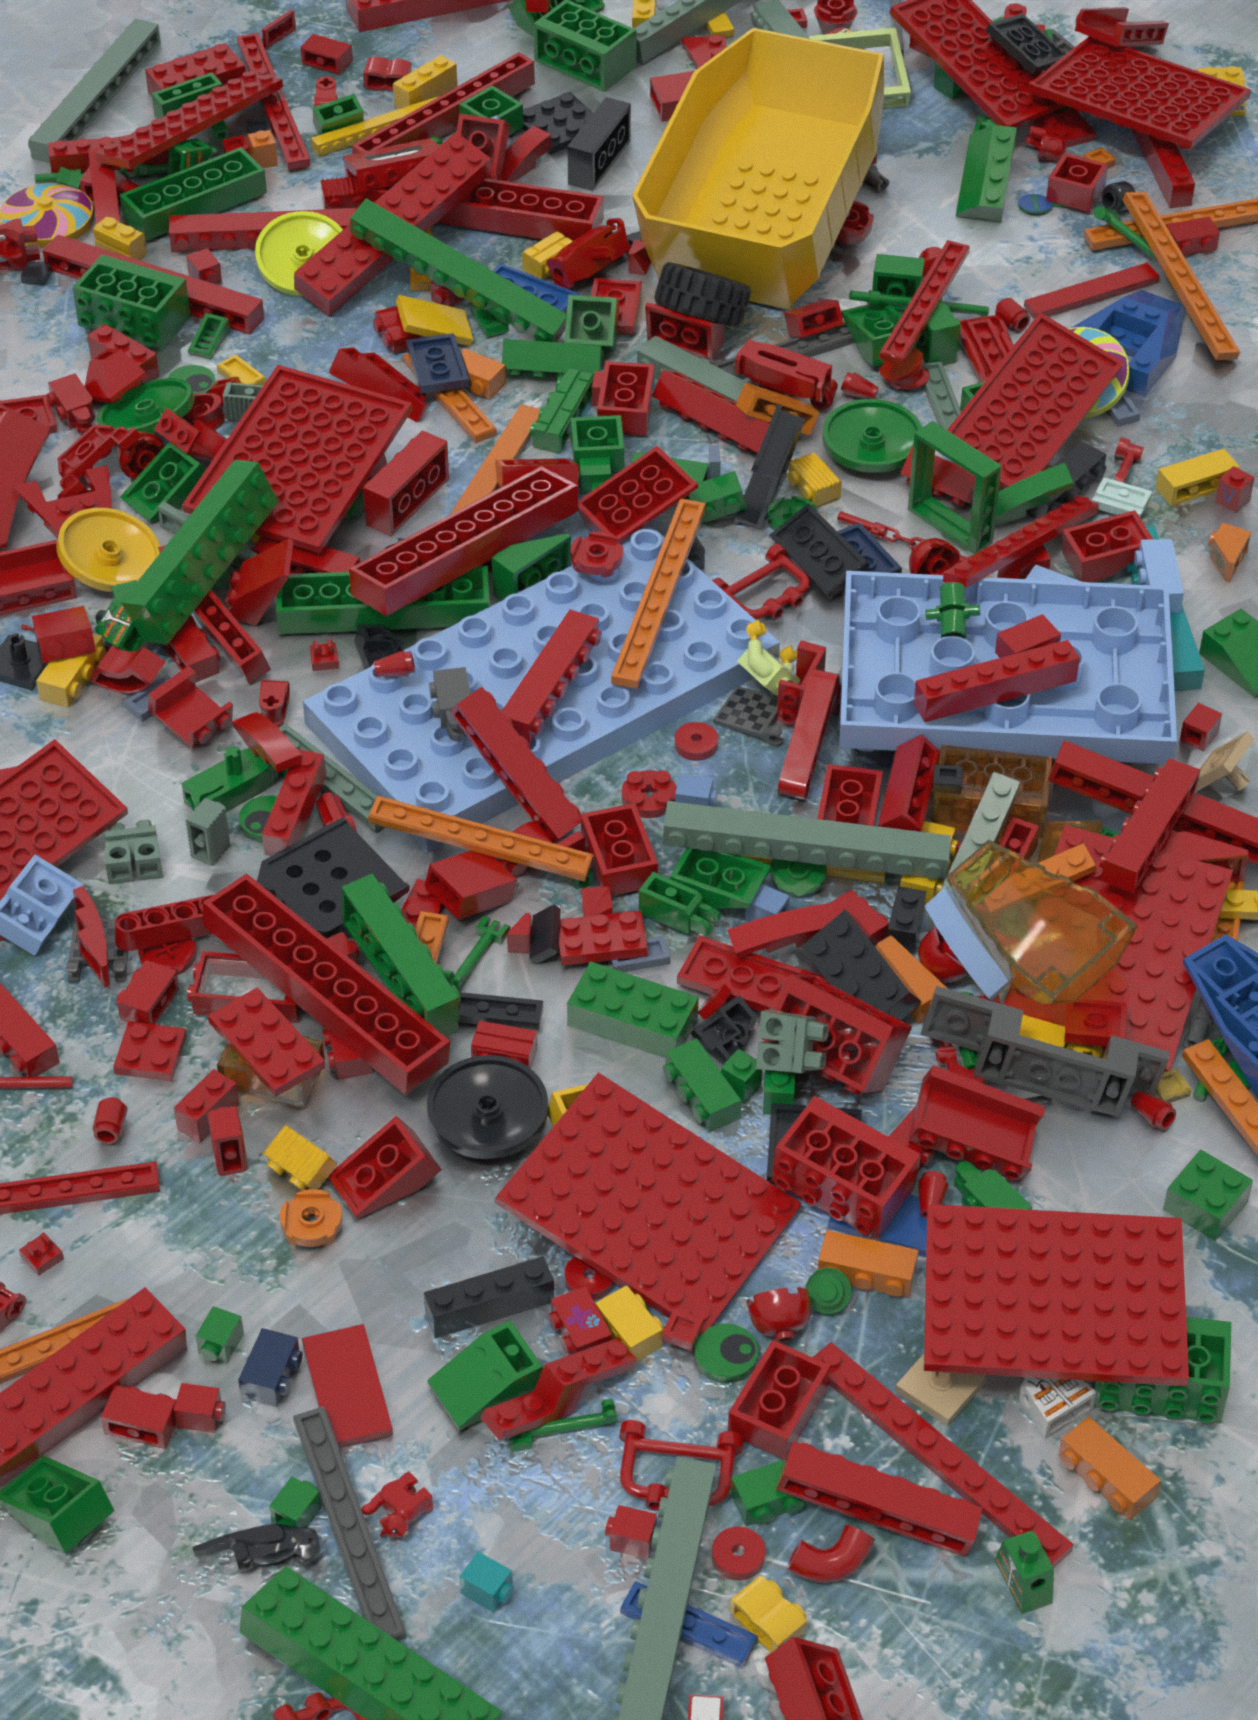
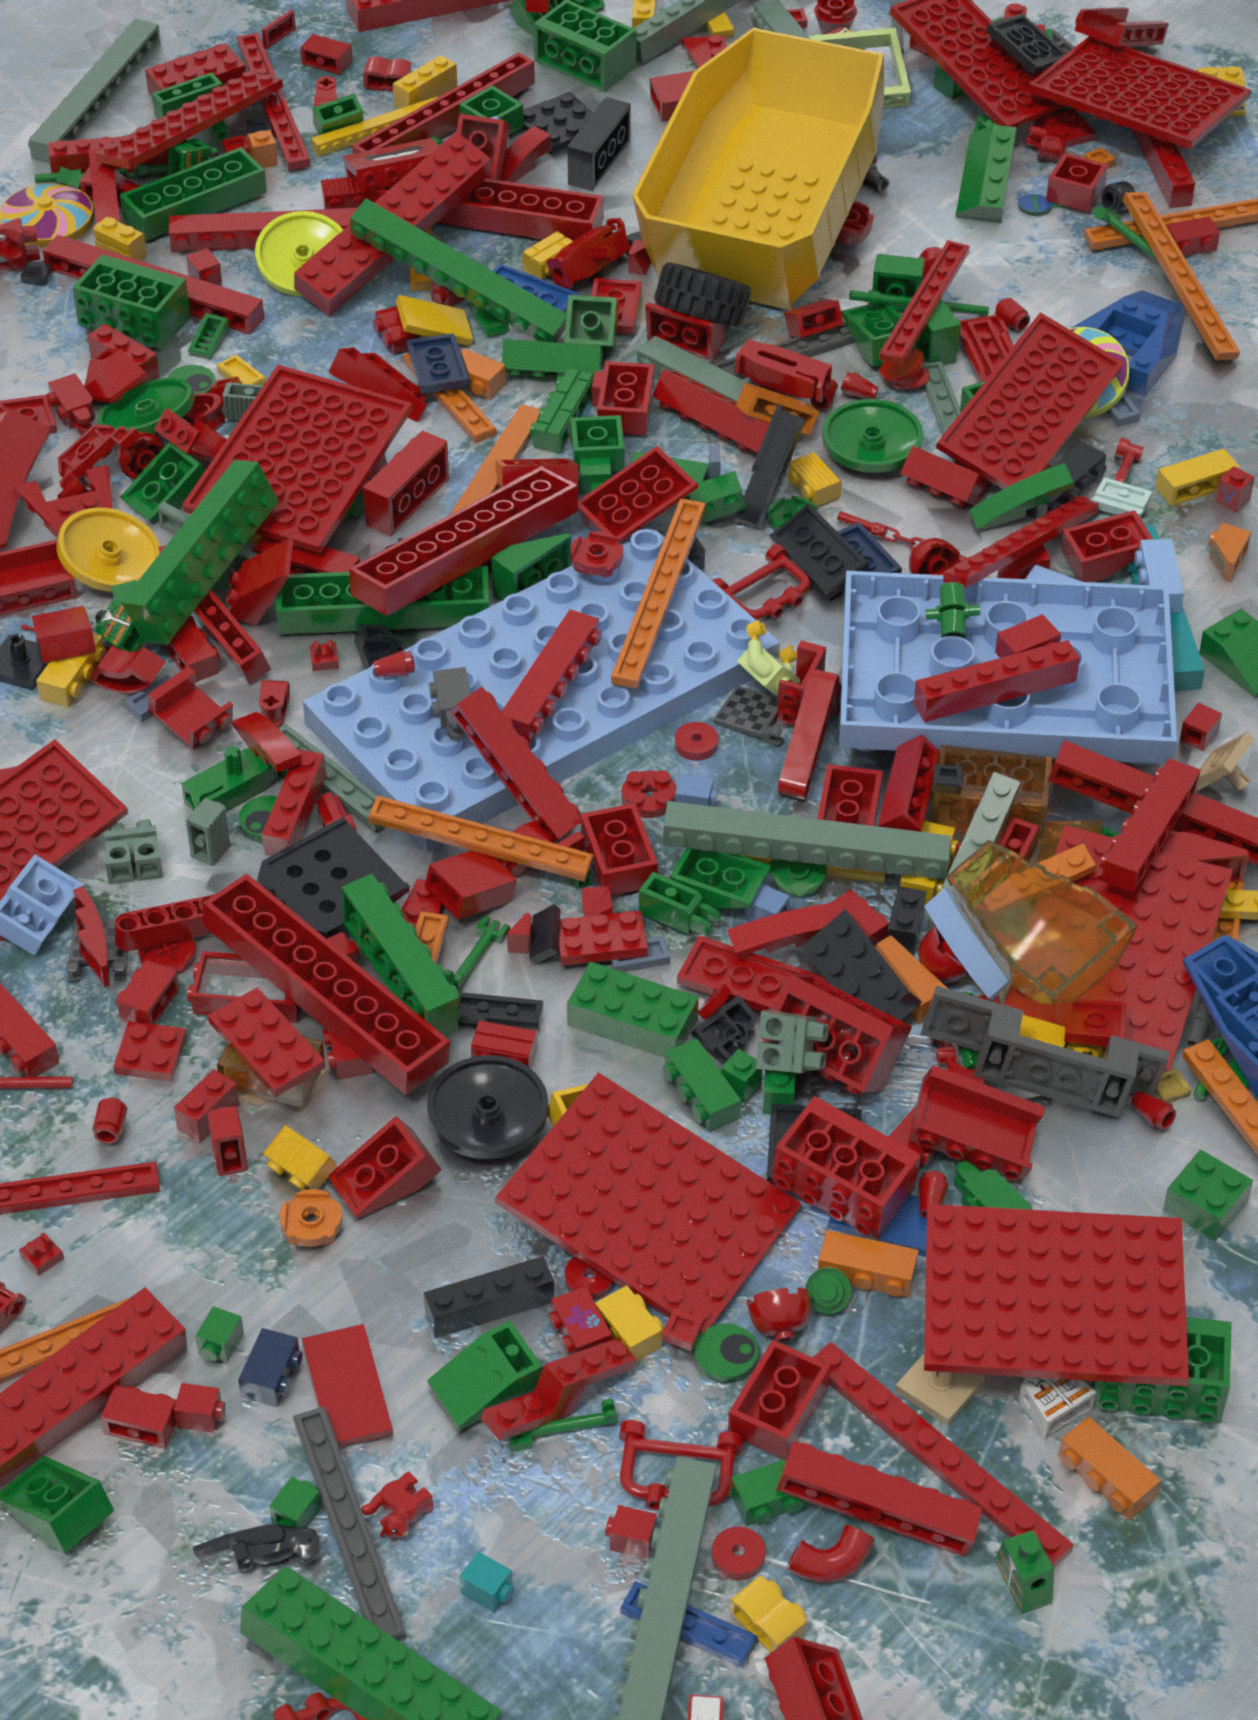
green window [908,421,1002,555] -> none
red tile [1024,262,1160,319] -> none

